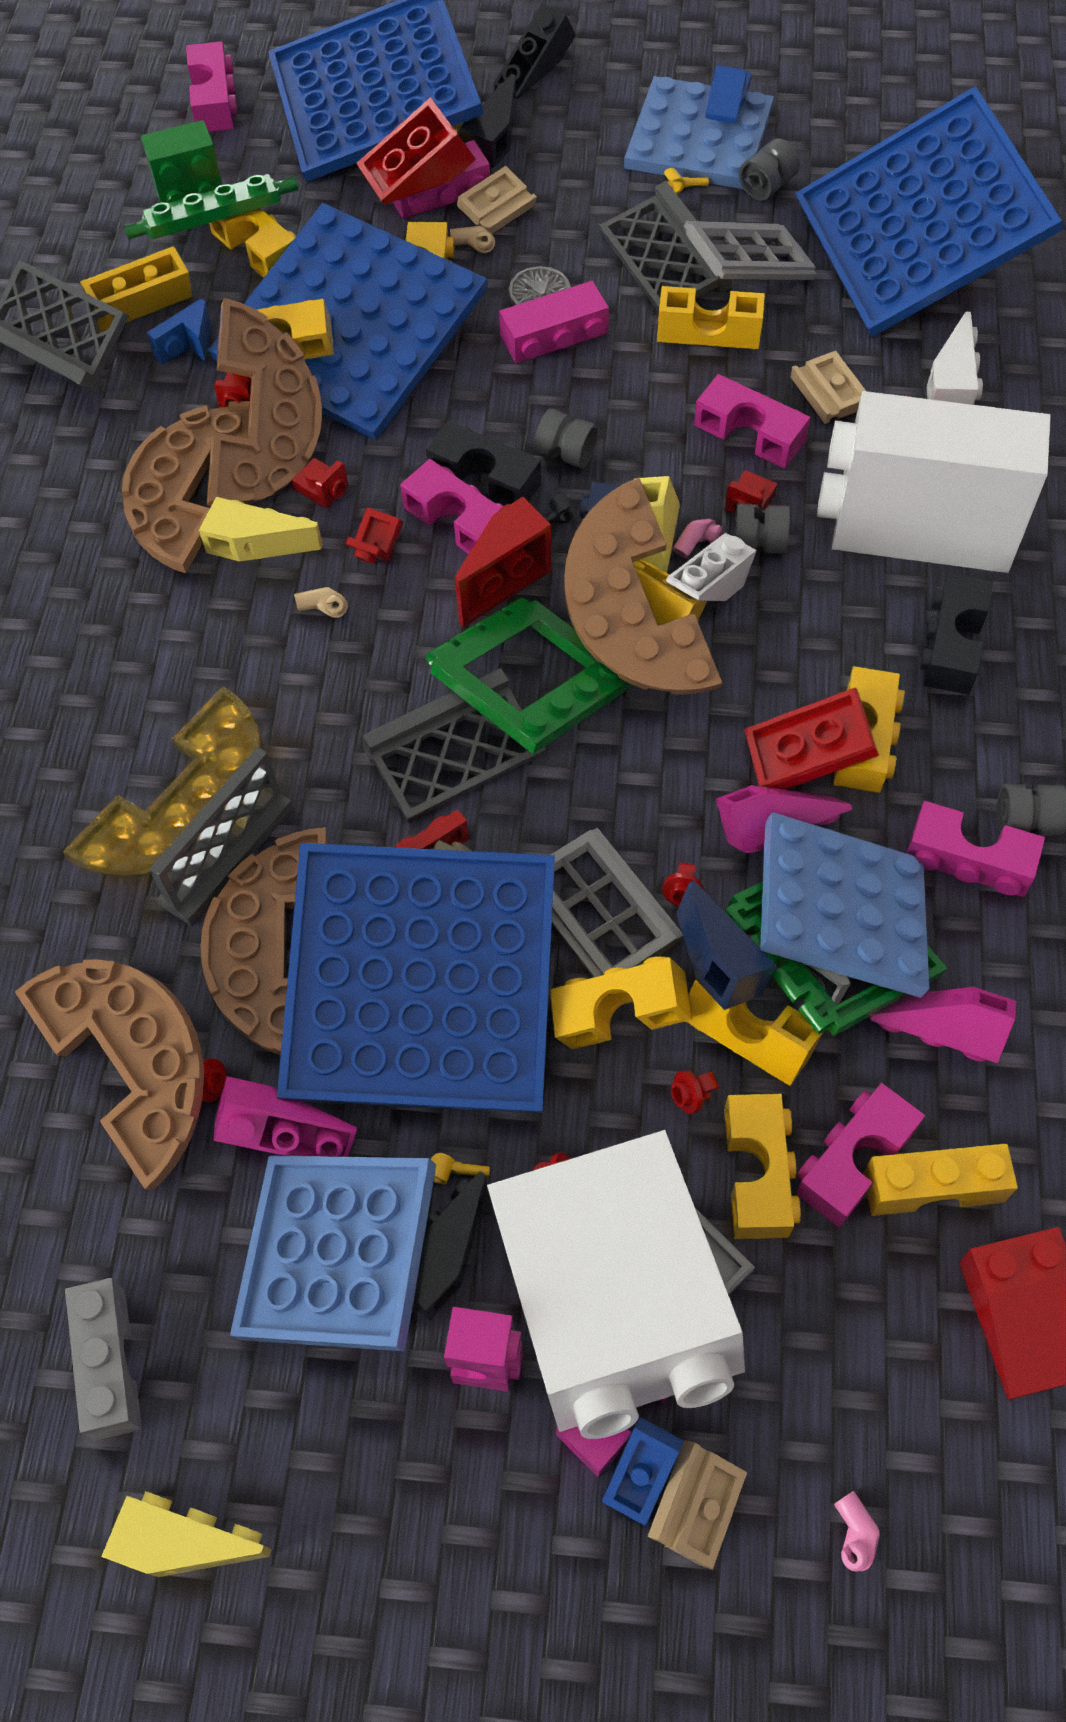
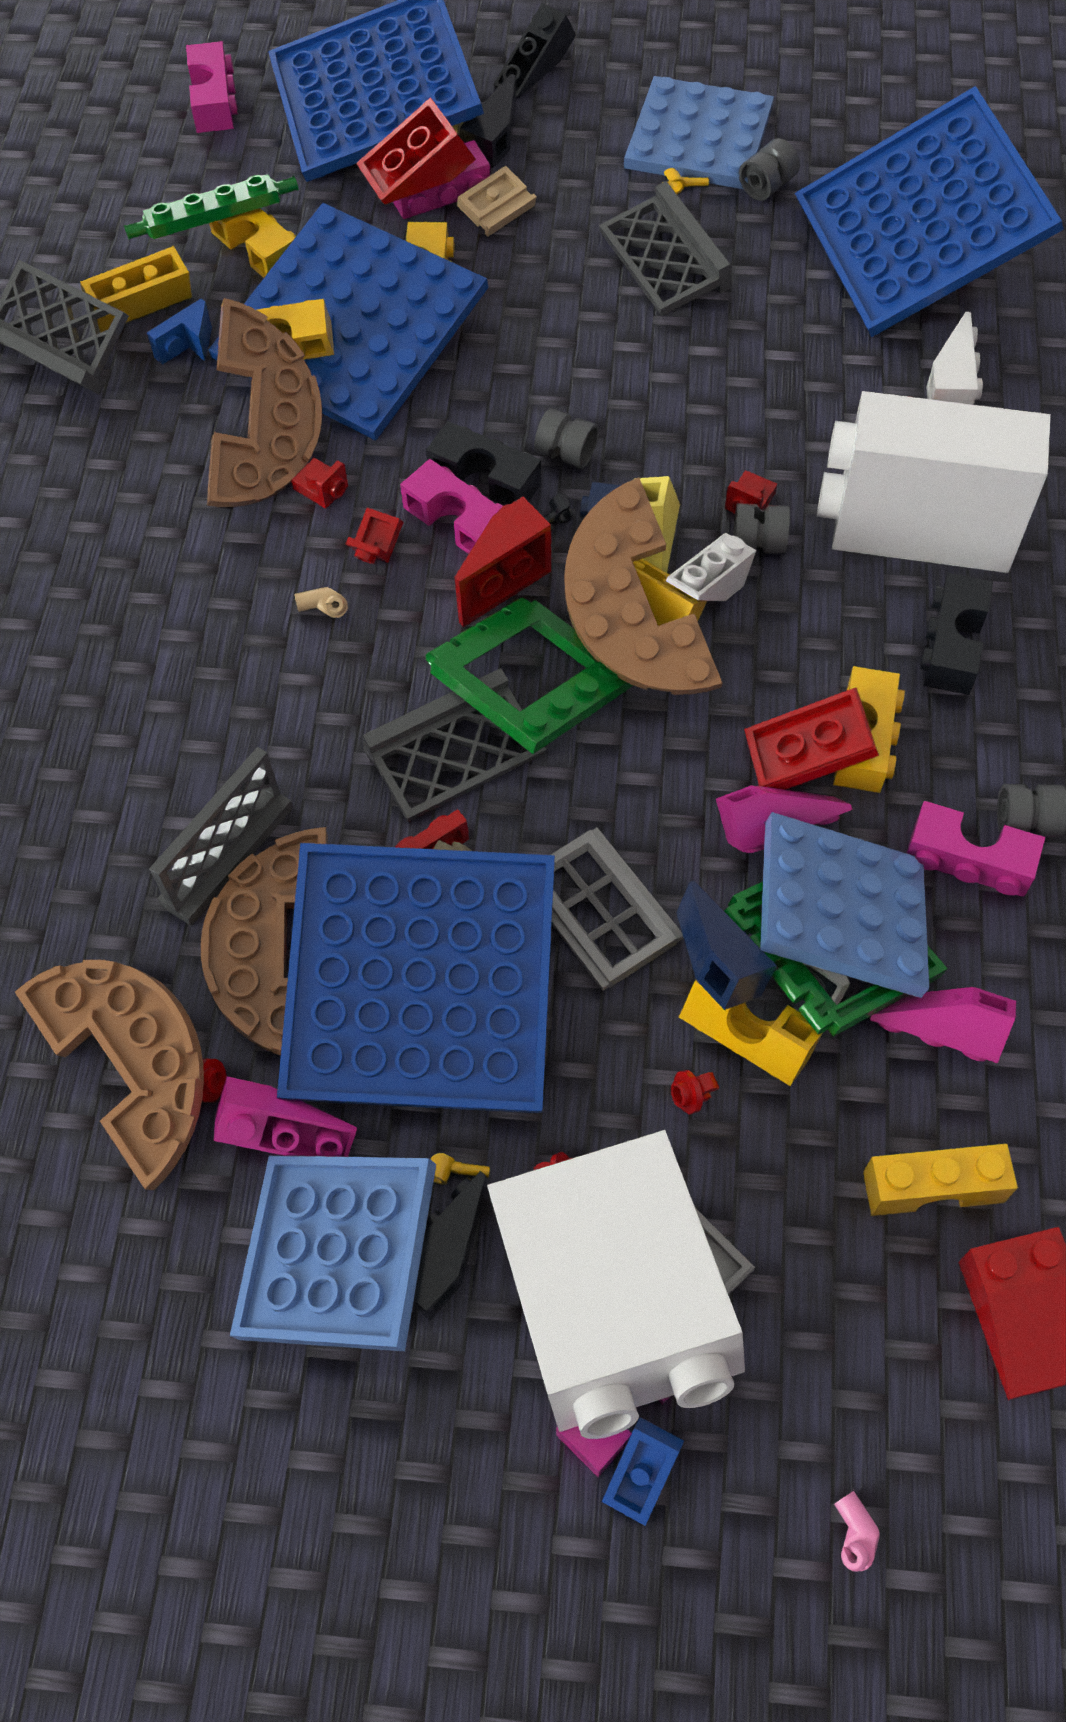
clear yellow plate [63,686,264,875] -> none
light grey arch [65,1278,142,1441] -> none
light yellow slope [101,1491,272,1577] -> none
medium nougat plate [122,401,250,573] -> none
green brick [141,120,222,203] -> none
light yellow slope [199,497,323,562] -> none
red bracket [214,373,252,407] -> none
dark pink arch [444,1307,523,1392] -> none
tan arm [450,226,495,253] -> none
dark pink brick [499,281,609,364] -> none
light grey wheel [509,266,571,306] -> none
yellow arch [550,956,692,1050] -> none
tan plate [647,1440,747,1570] -> none
yellow arch [657,286,765,349] -> none
red plate [662,862,704,906] -> none
bright pink arm [672,518,724,559] -> none
light grey piece [684,221,818,280] -> none
dark pink arch [694,374,811,469] -> none
blue slope [705,65,752,124] -> none
yellow arch [724,1094,801,1239] -> none
tan plate [790,351,866,424] -> none
dark pink arch [796,1082,926,1228] -> none

